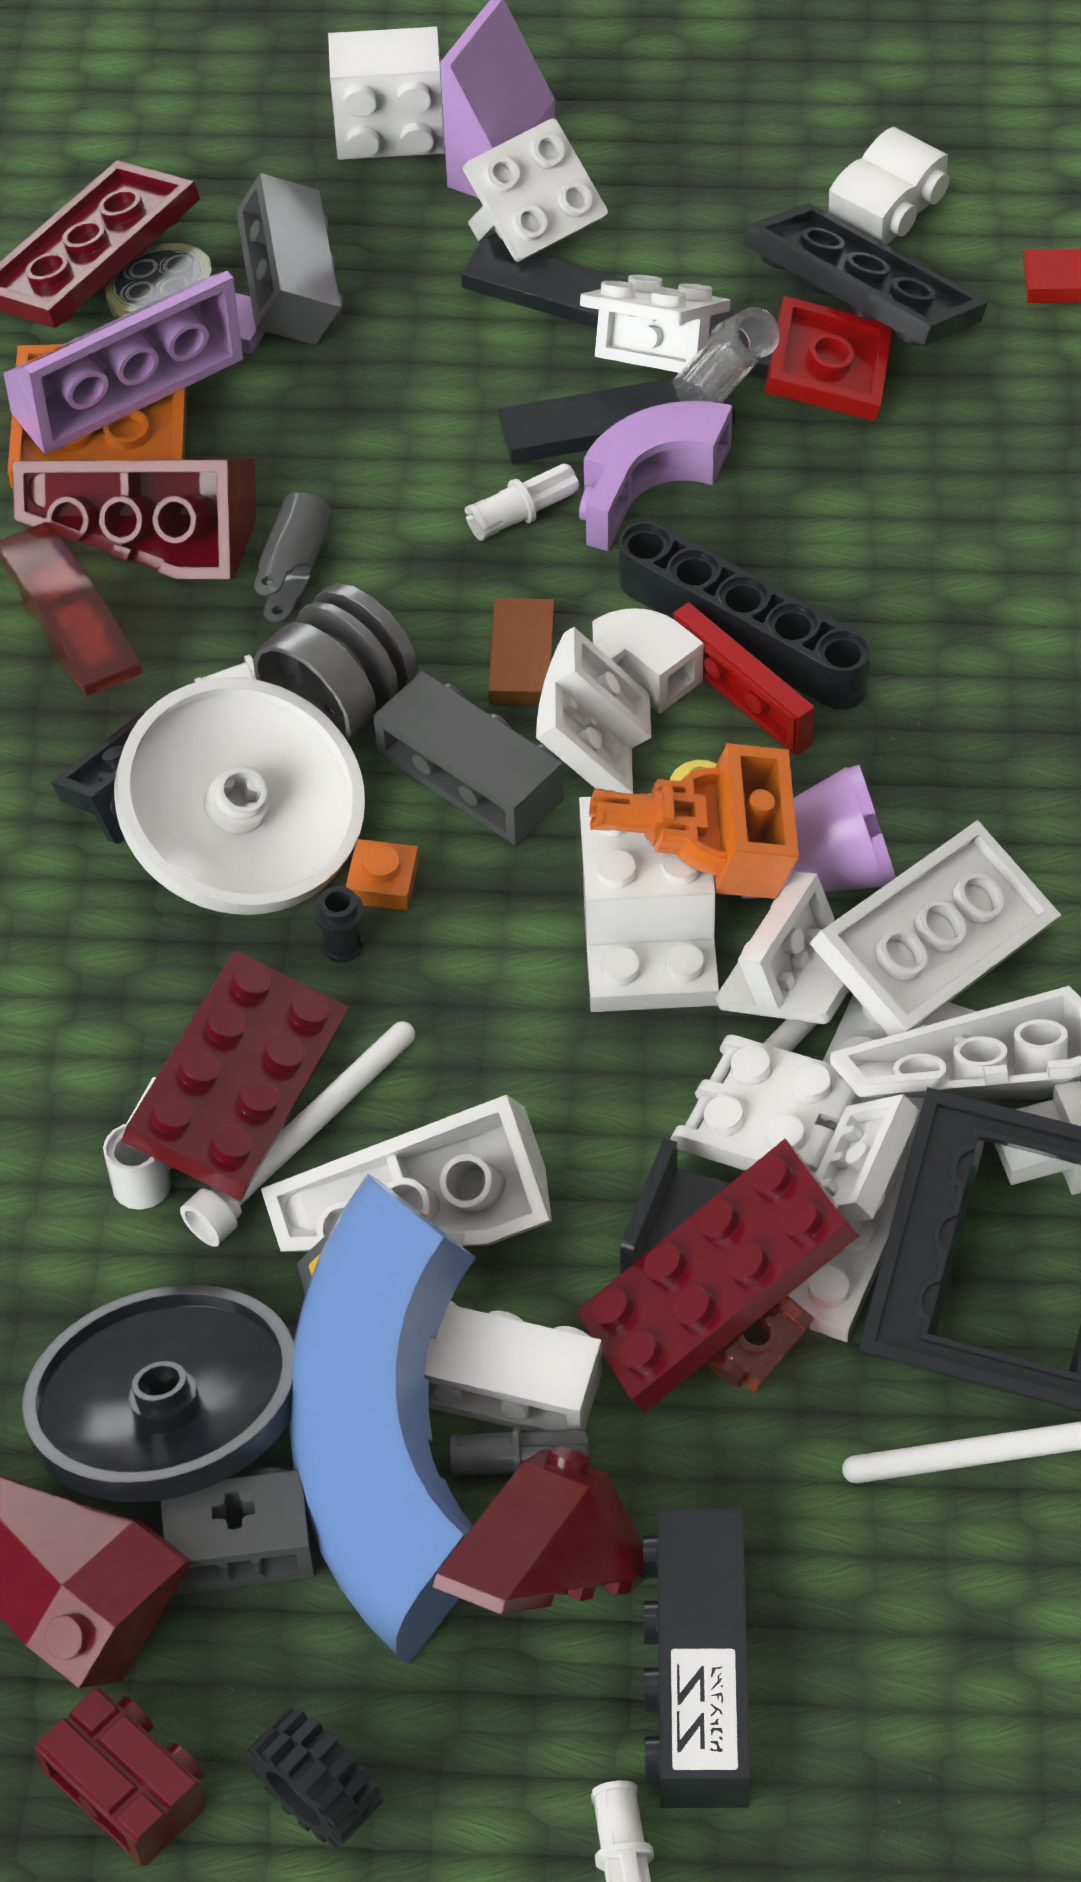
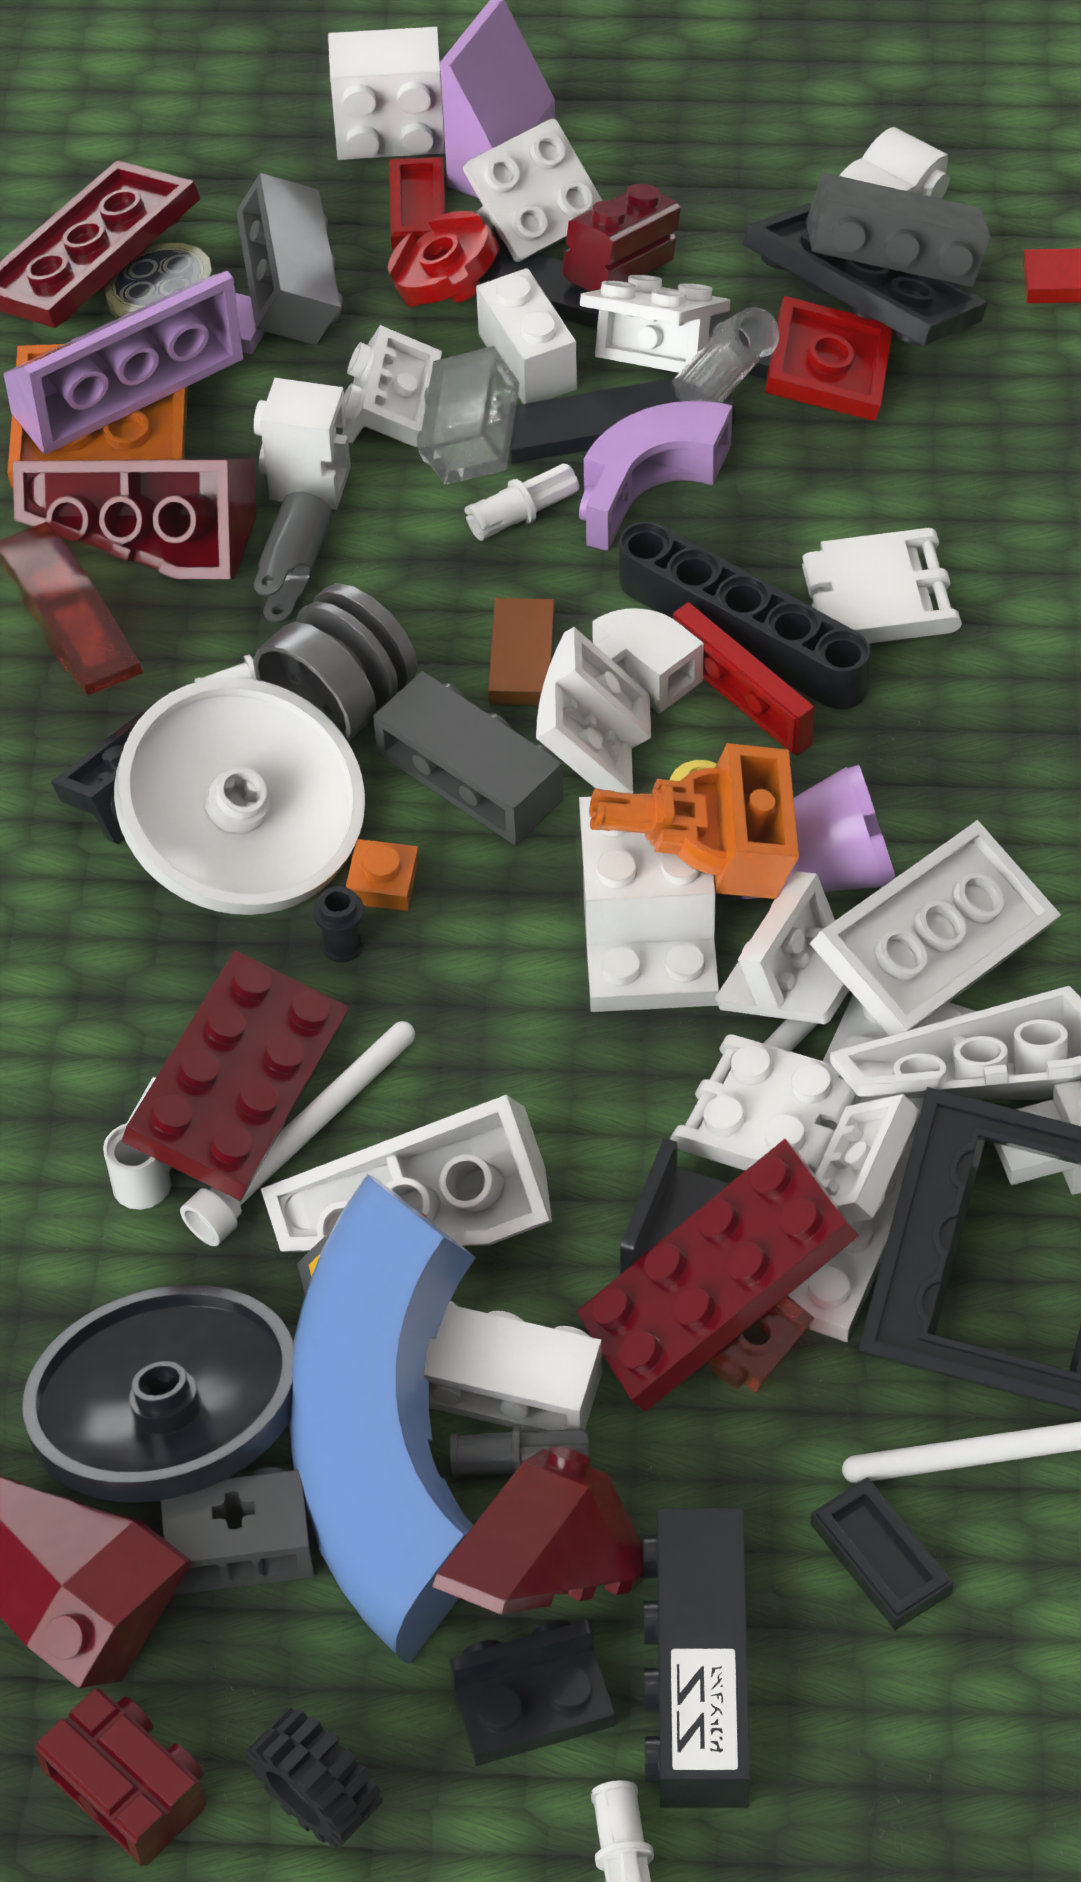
none -> white brick [254,378,351,510]
none -> white bracket [342,325,442,447]
none -> red plate [388,211,500,307]
none -> red tile [389,157,446,250]
none -> clear brick [417,346,520,485]
none -> black bracket [450,1620,615,1766]
none -> white brick [476,268,577,404]
none -> dark red brick [562,184,681,291]
none -> white plate [802,528,962,644]
none -> dark grey brick [806,172,991,287]
none -> black tile [810,1477,954,1631]

